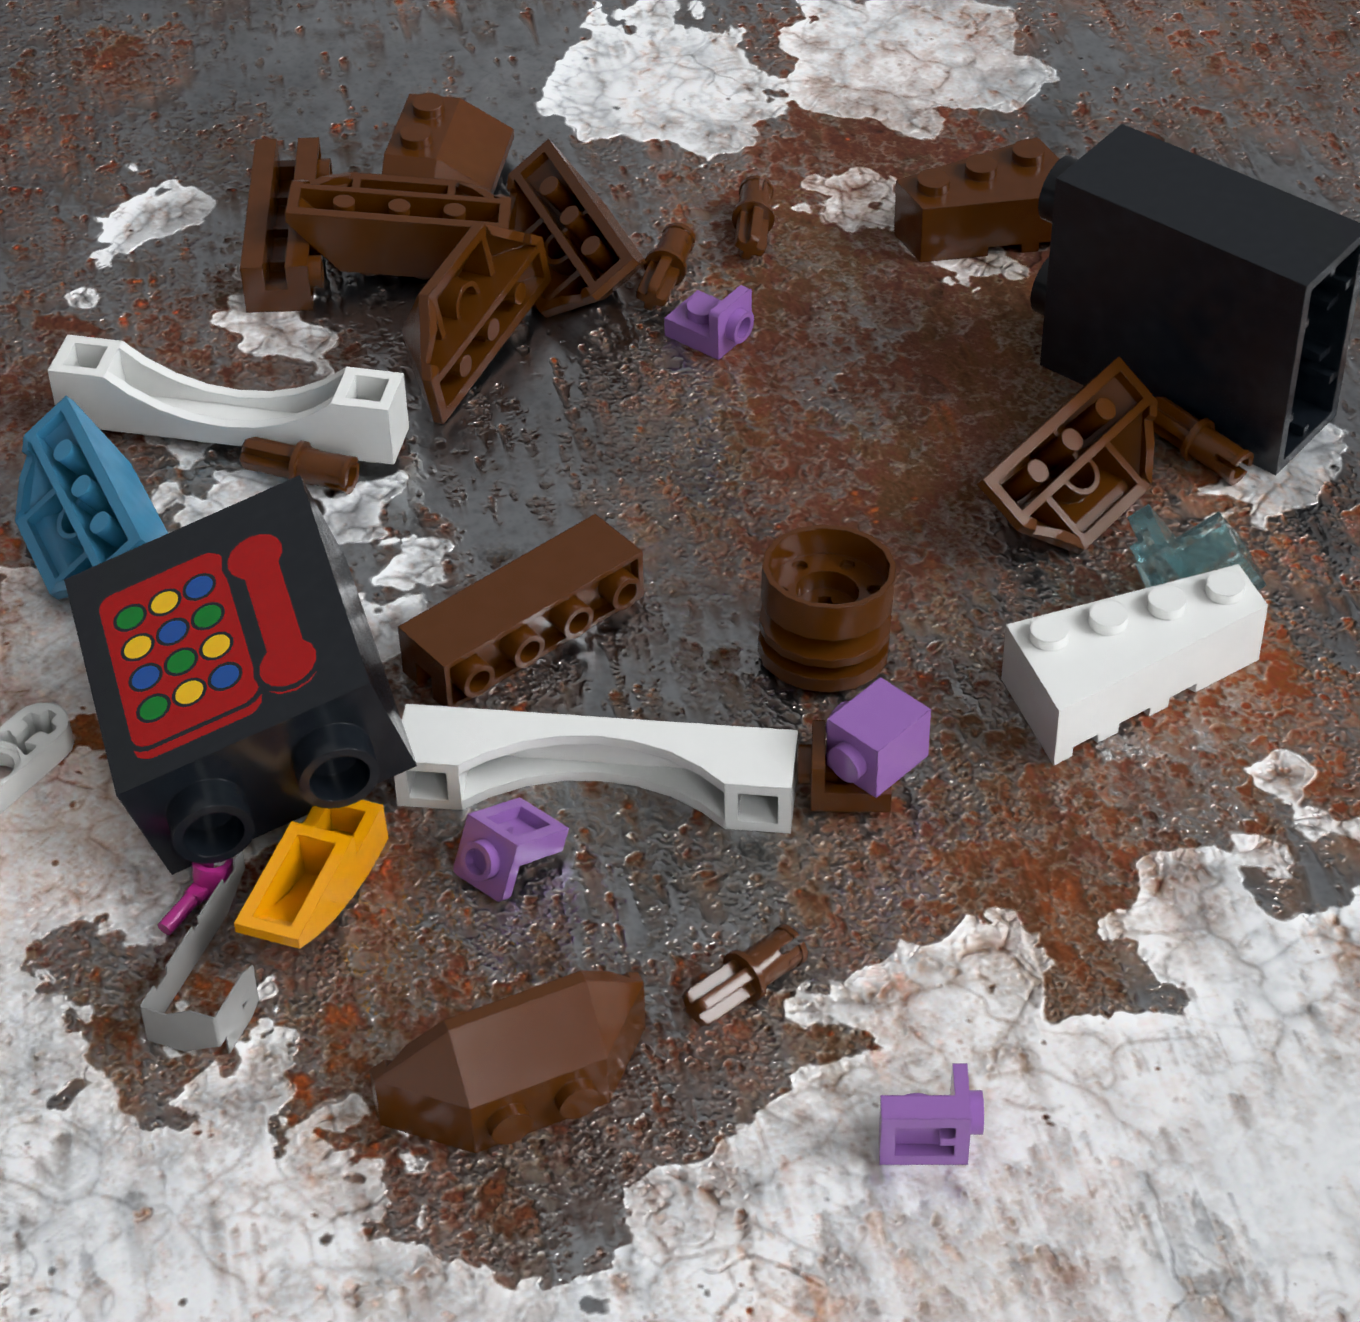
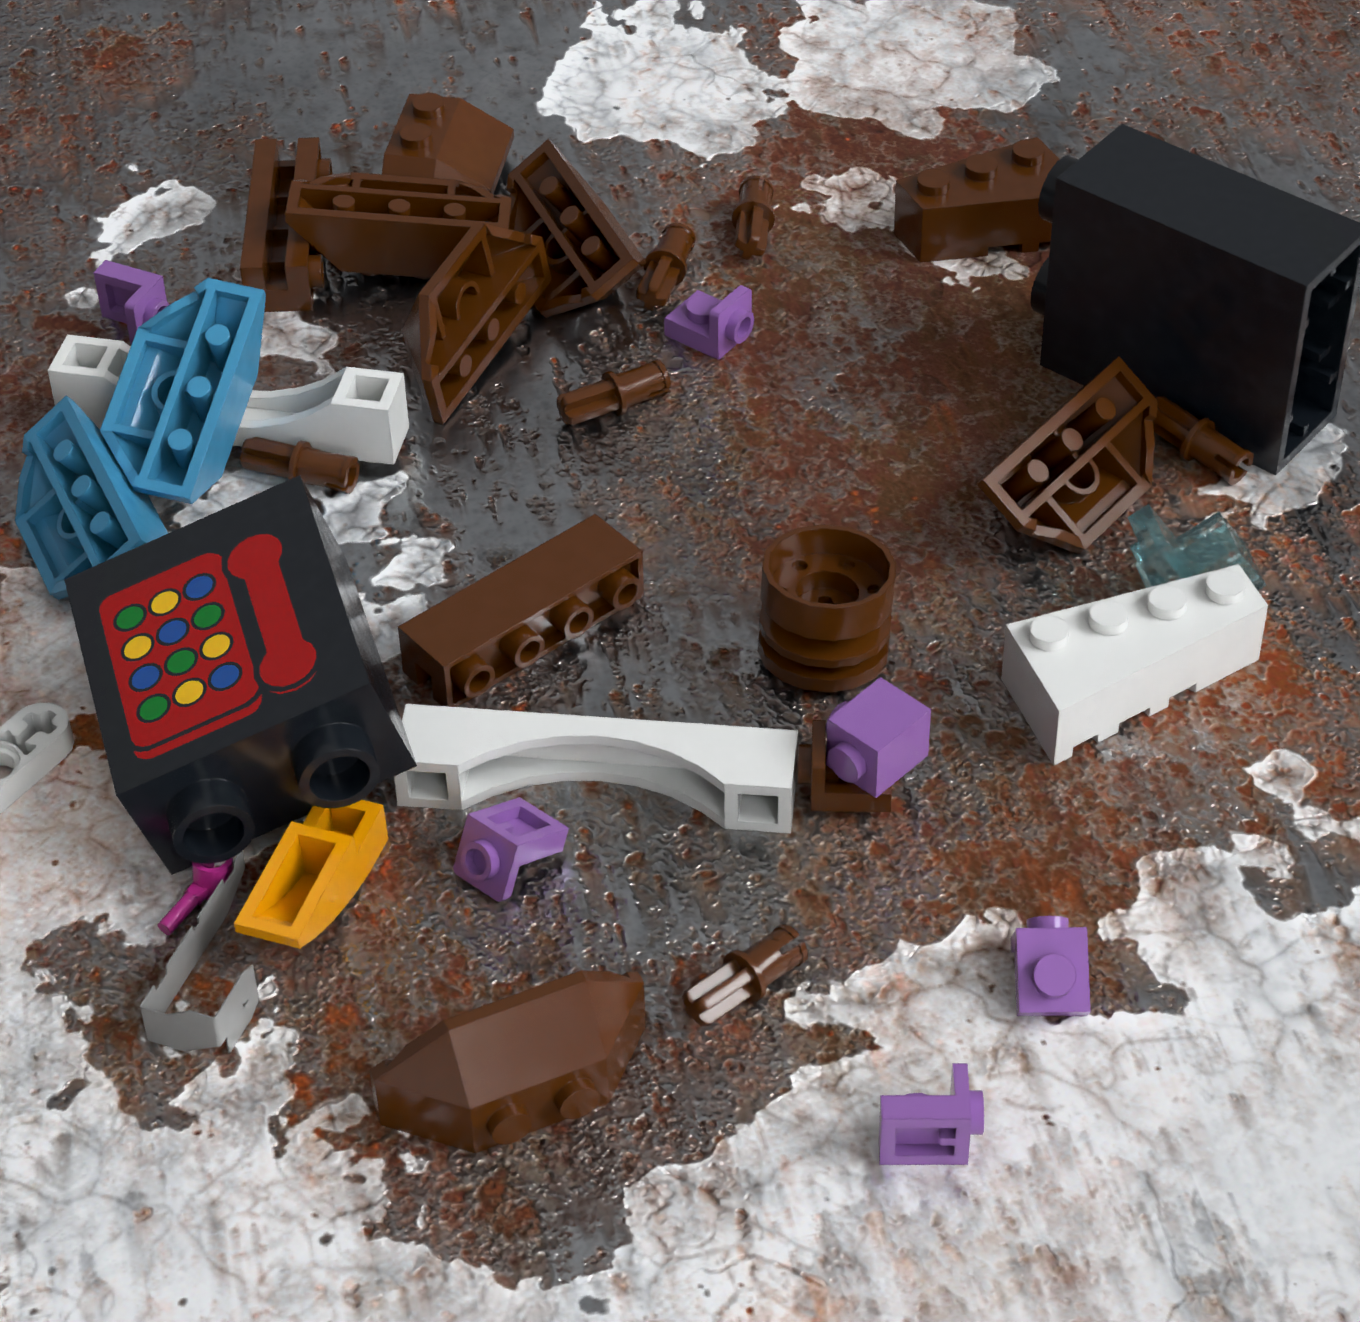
none -> medium lavender bracket [93,260,170,345]
none -> dark azure wedge [100,278,266,504]
none -> reddish brown axle [556,359,671,425]
none -> medium lavender bracket [1010,916,1091,1016]

